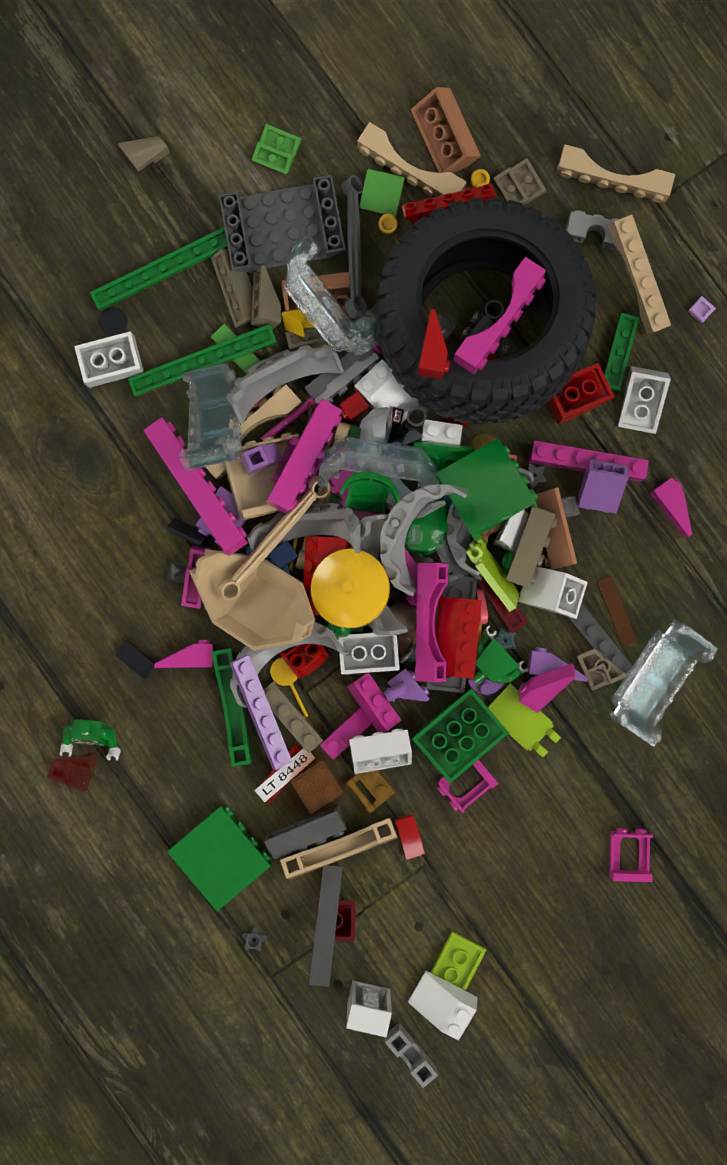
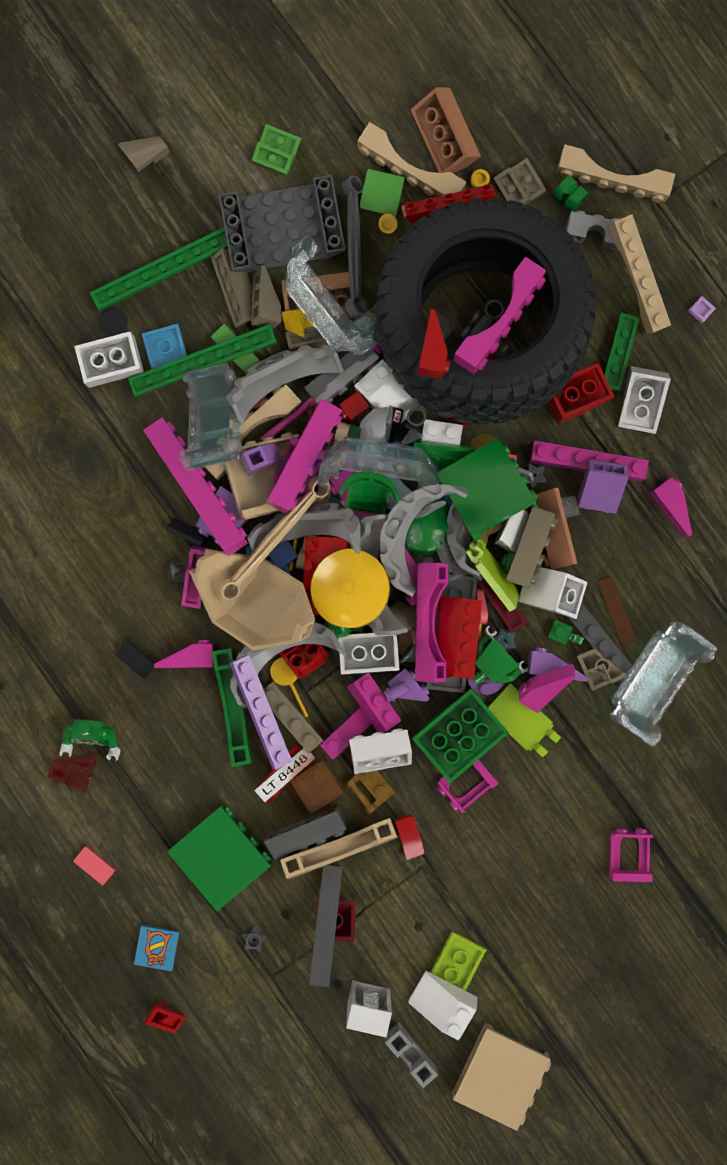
none -> coral tile [73,845,116,886]
none -> dark azure tile [134,925,180,971]
none -> dark azure tile [142,323,187,369]
none -> red slope [144,999,186,1033]
none -> tan panel [452,1022,551,1131]
none -> green plate [547,620,584,645]
none -> green wheel [553,175,589,212]

